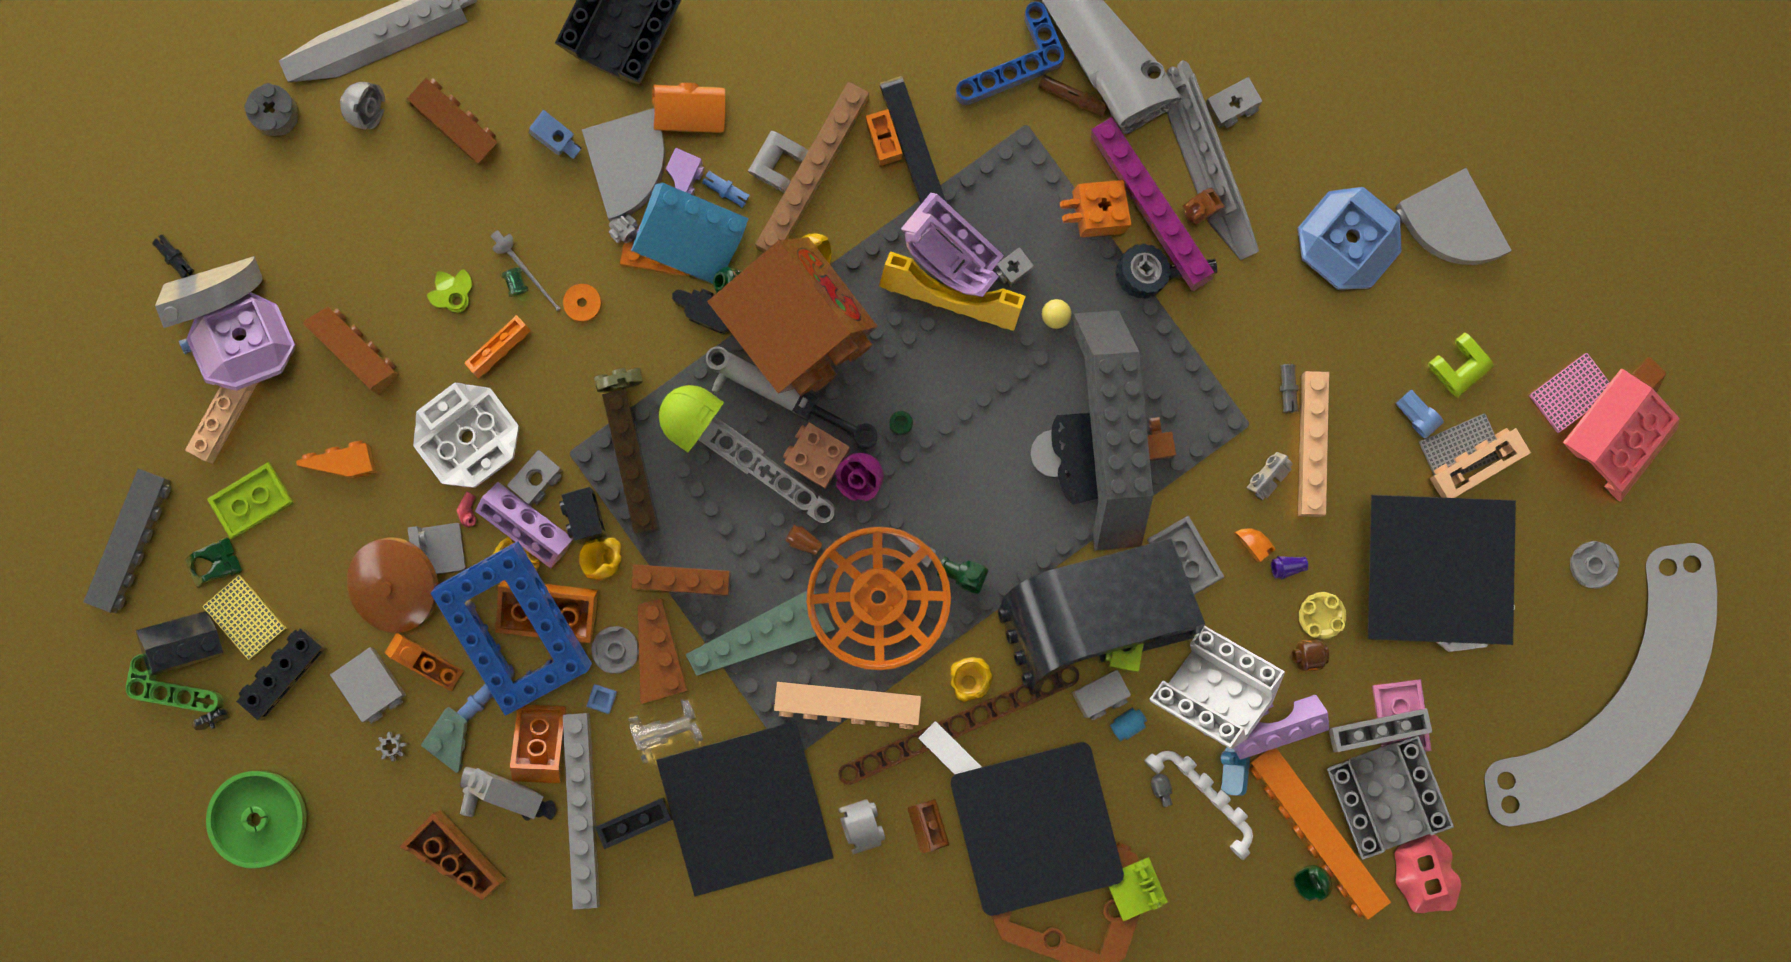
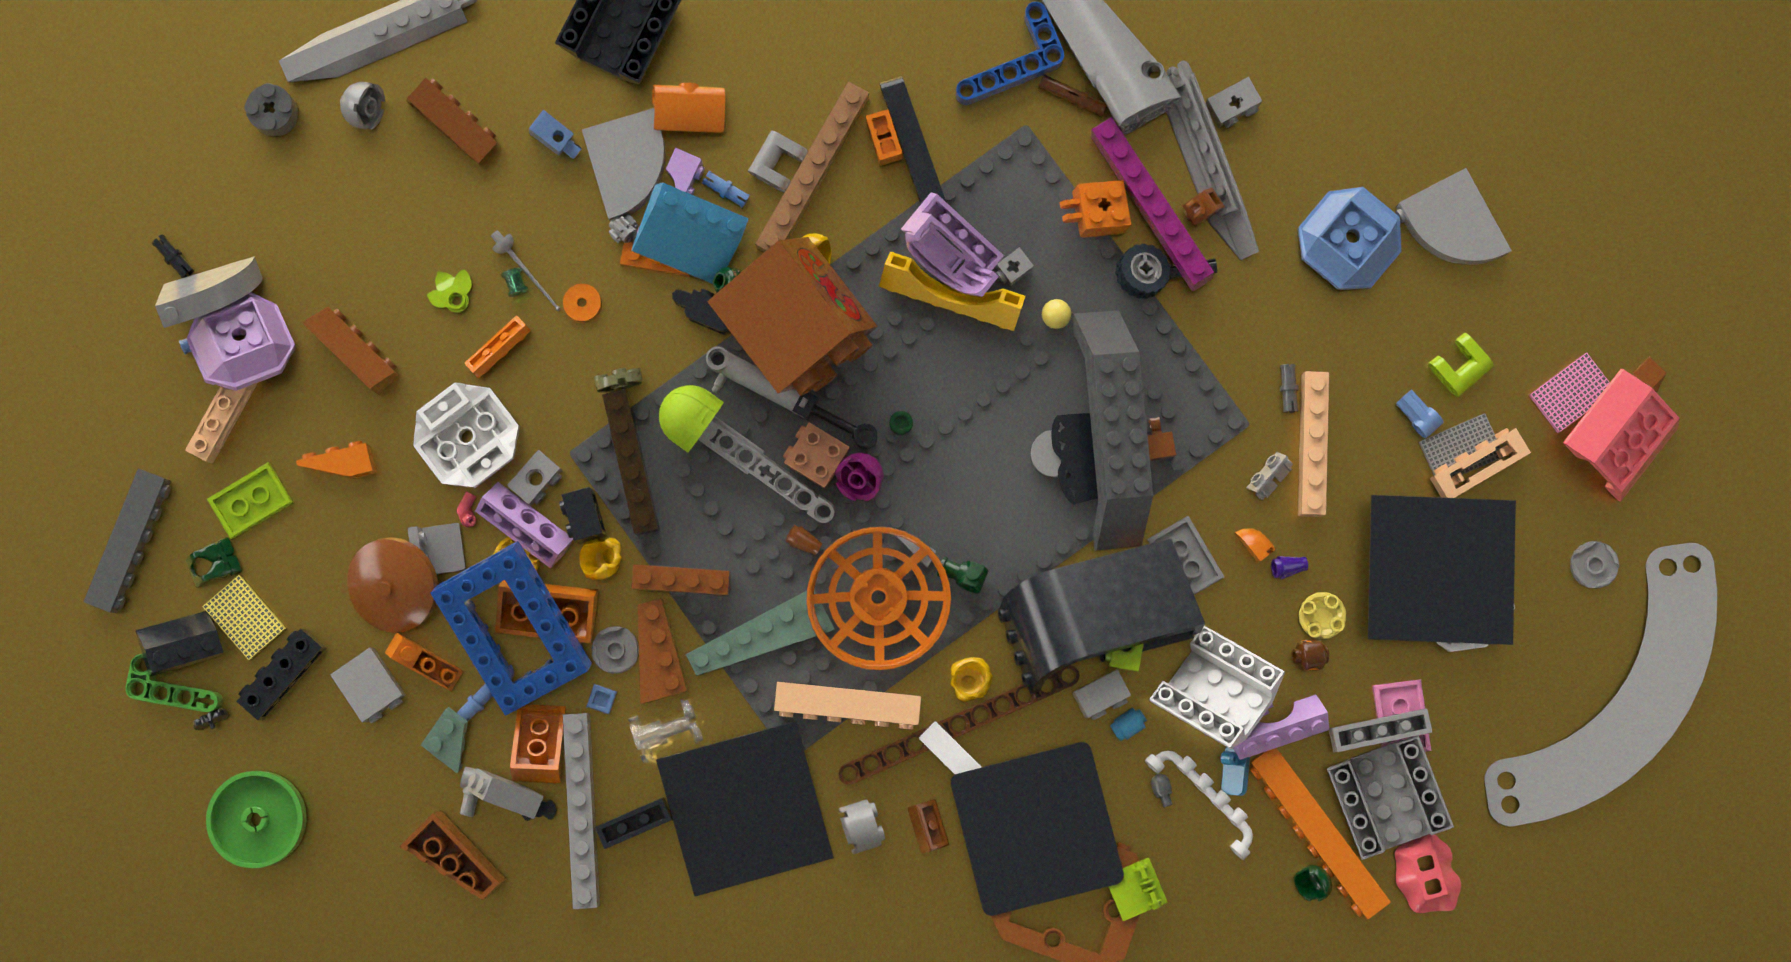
light grey gear [376,732,407,762] -> none

